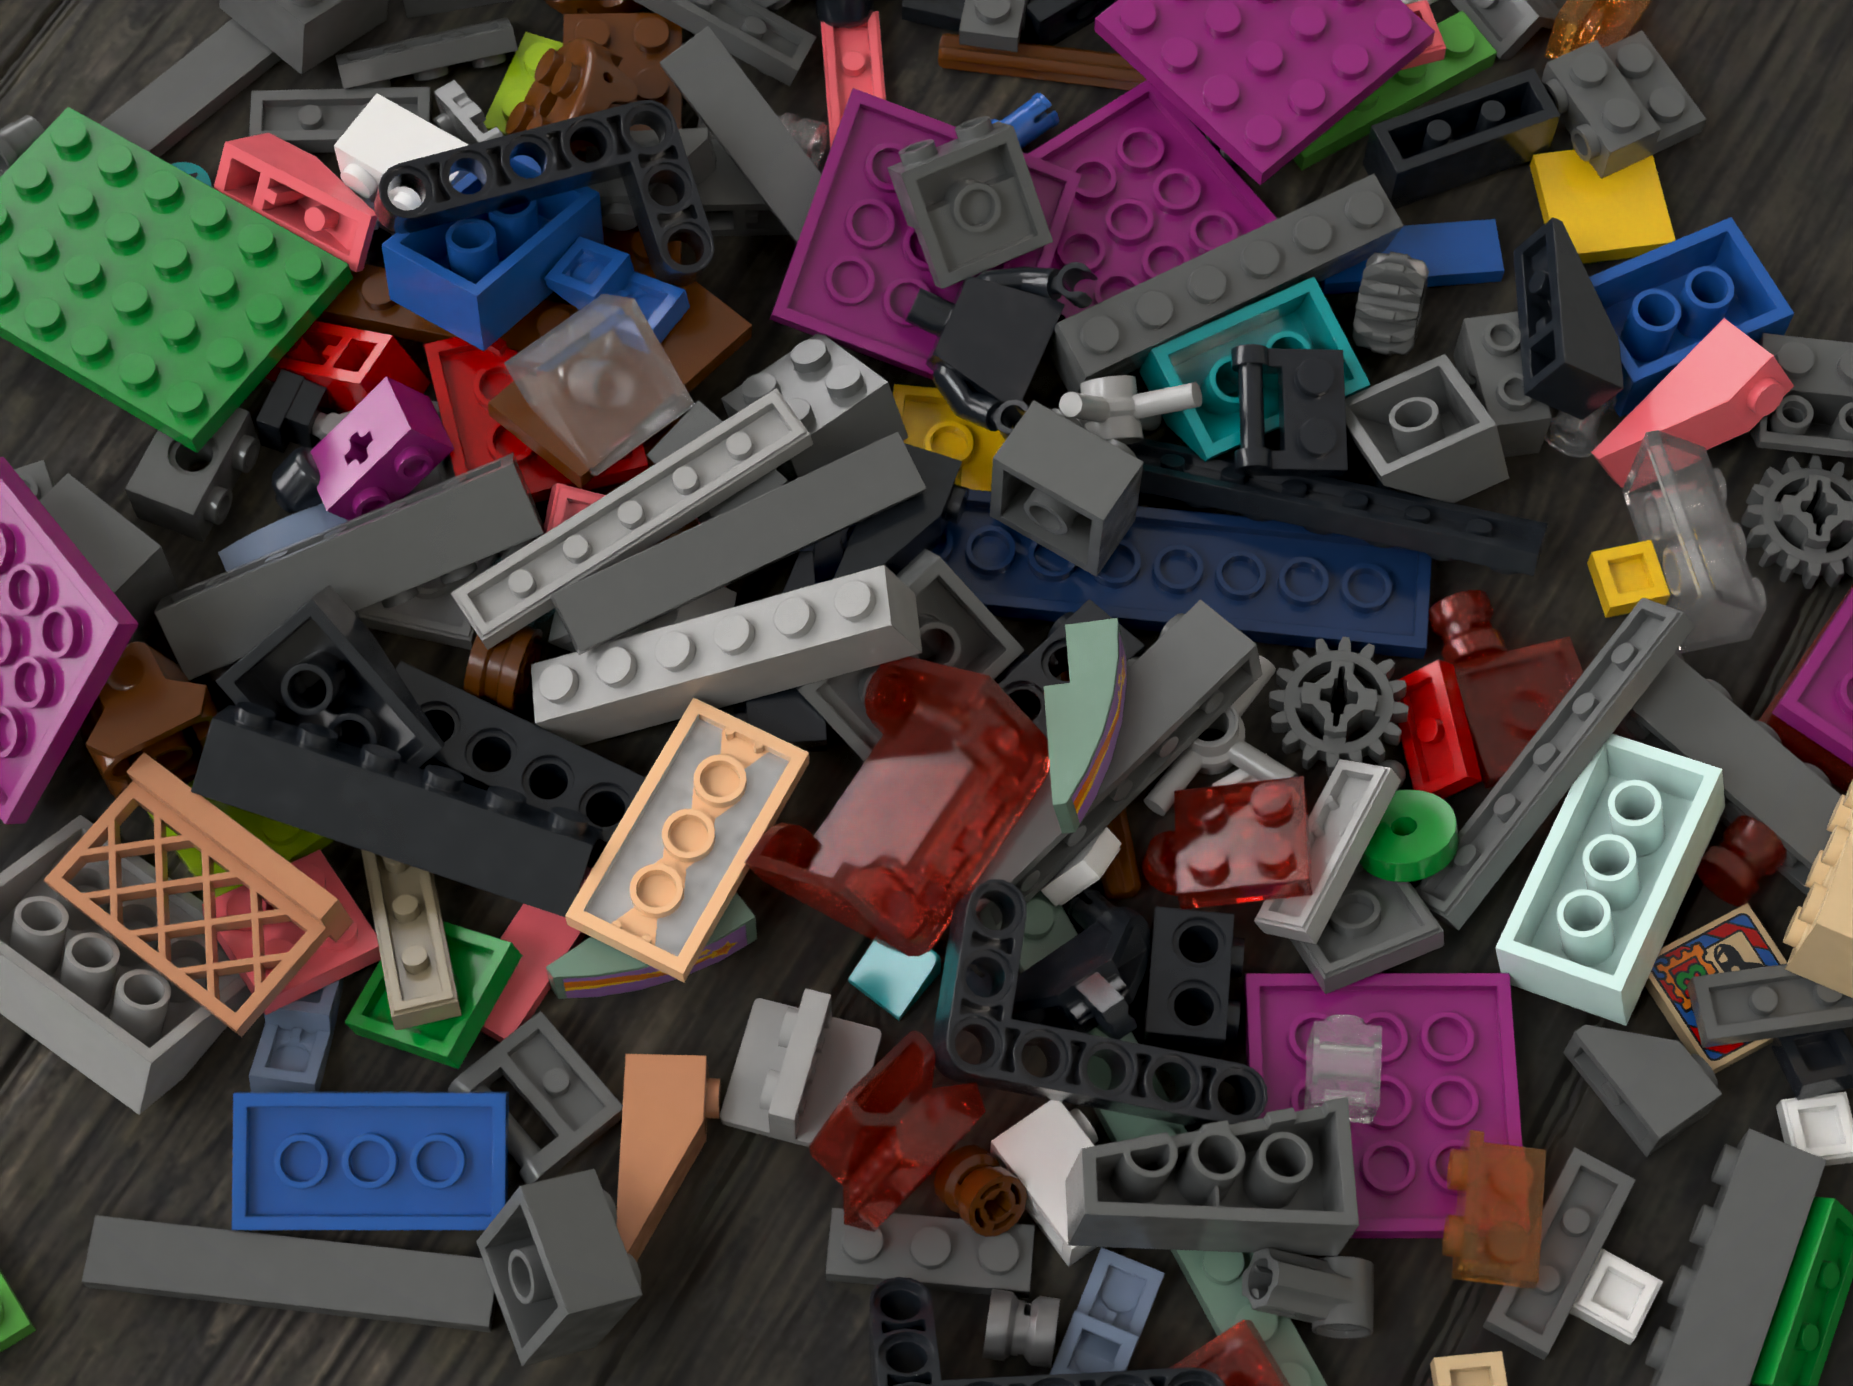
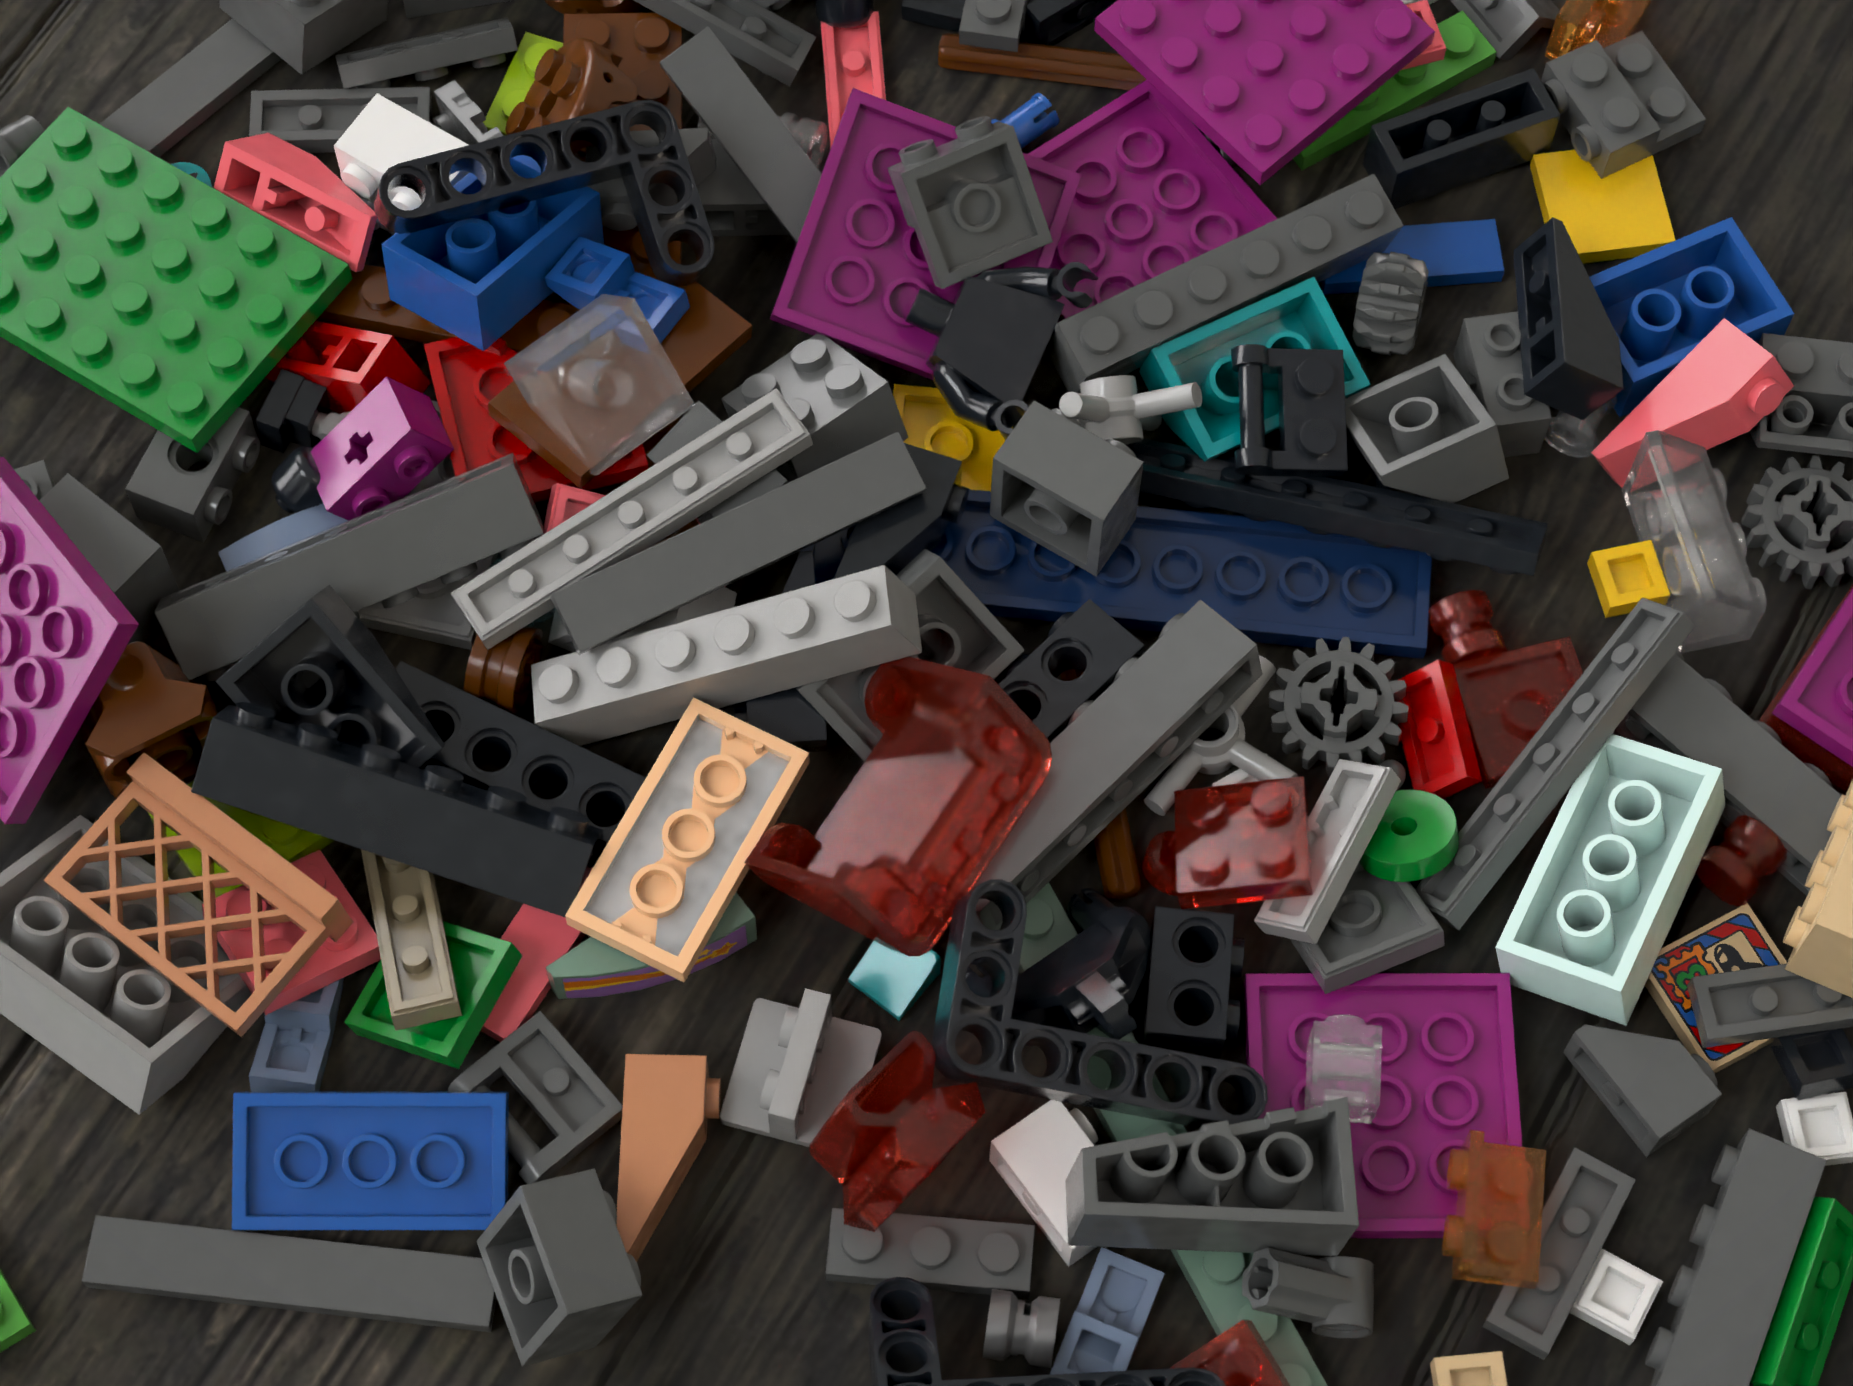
reddish brown wheel [934,1145,1027,1237] -> none
white tile [1041,827,1122,907] -> none
sand green slope [1044,618,1127,834] -> none

